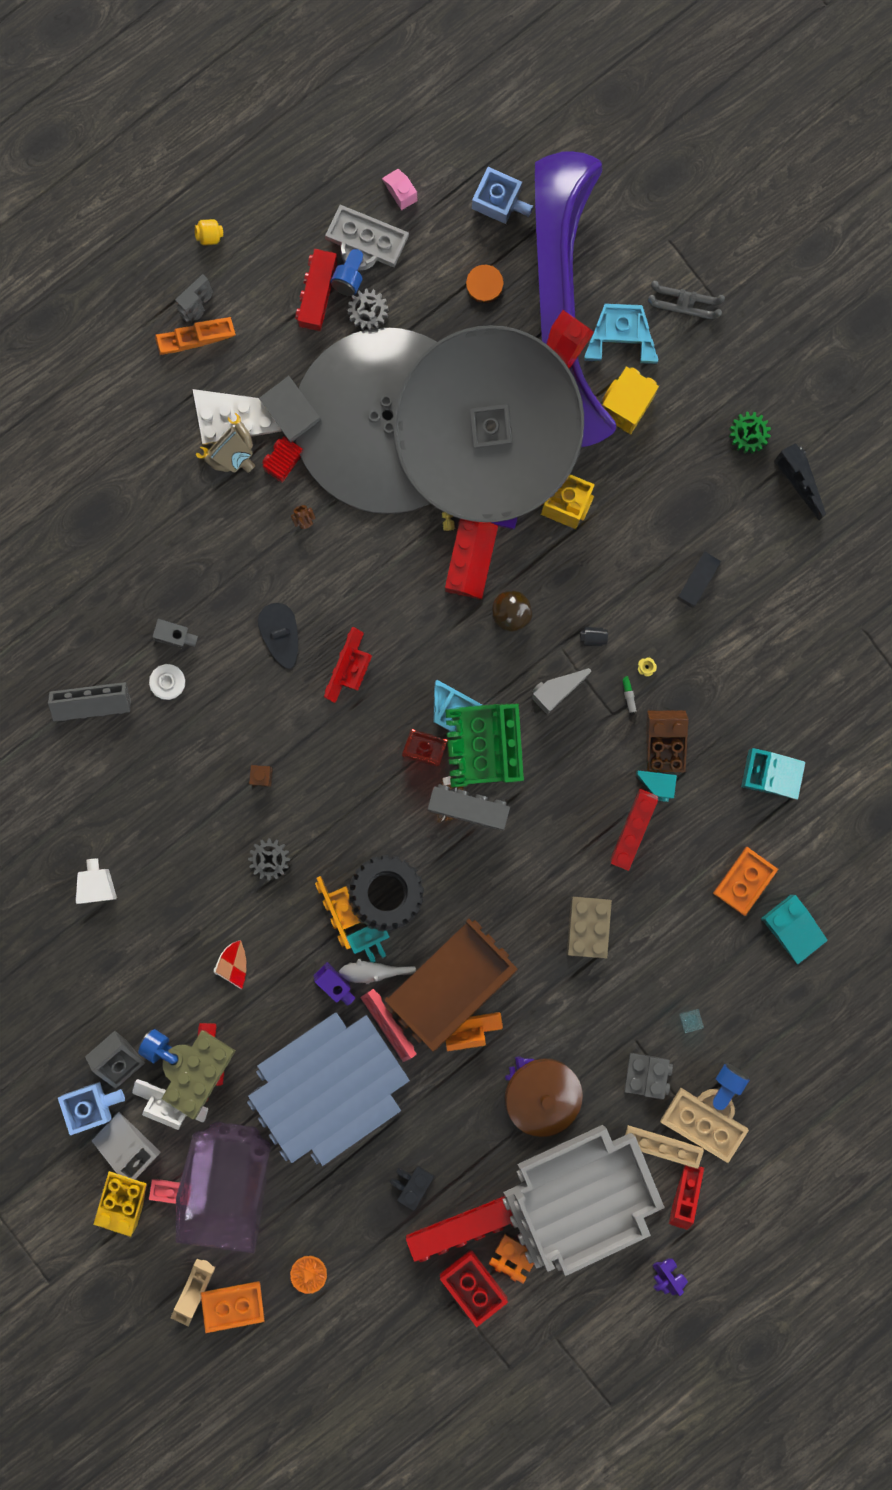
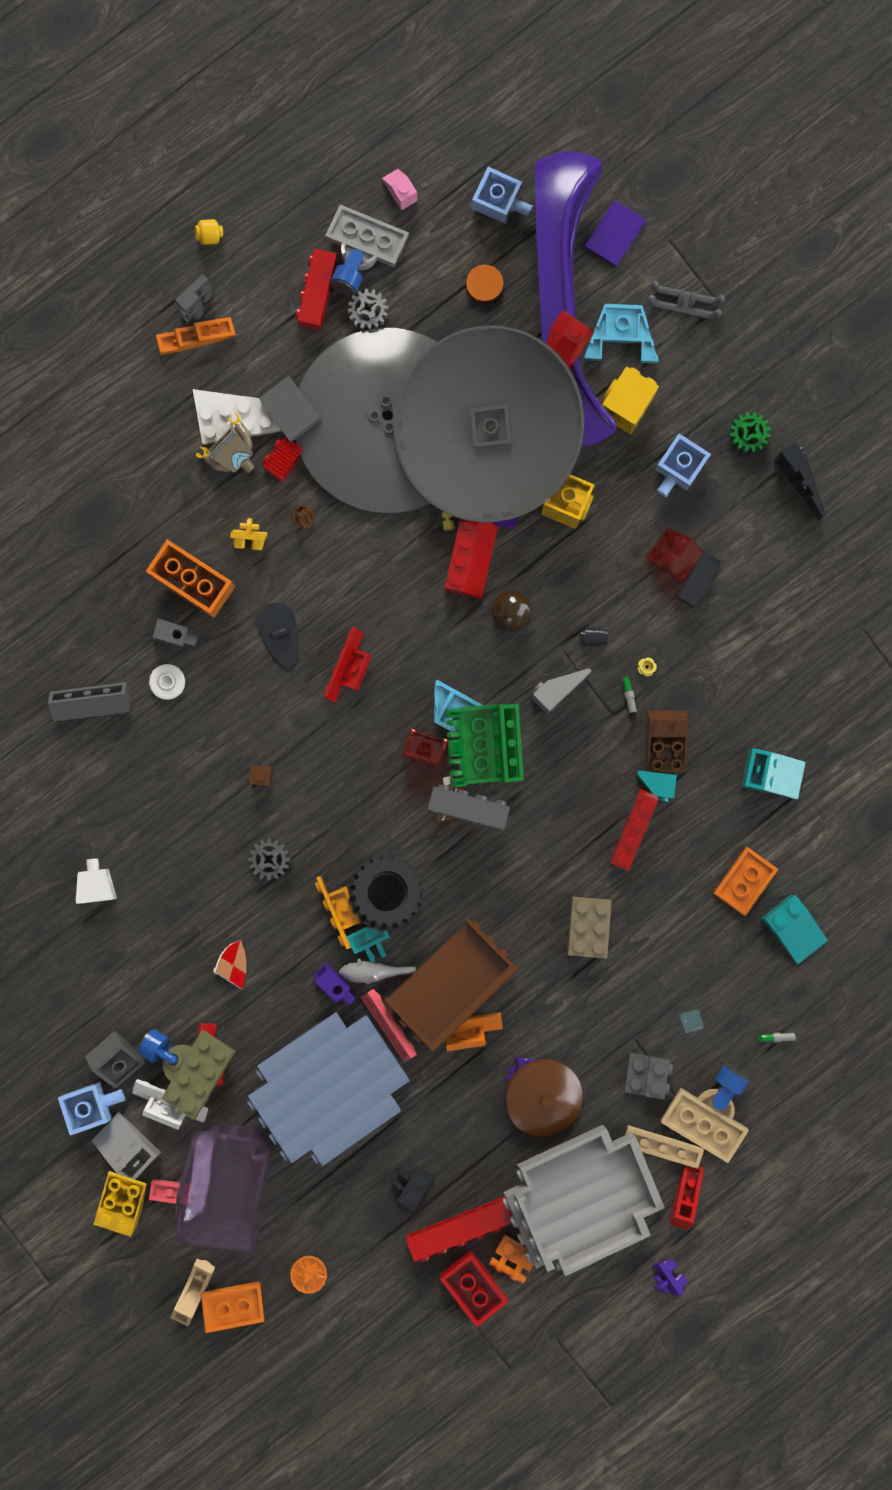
none -> orange brick [145,539,235,618]
none -> yellow hips [230,518,267,550]
none -> dark purple tile [585,200,646,268]
none -> clear red slope [645,528,704,581]
none -> light blue brick [655,434,711,497]
none -> piece [757,1033,796,1043]

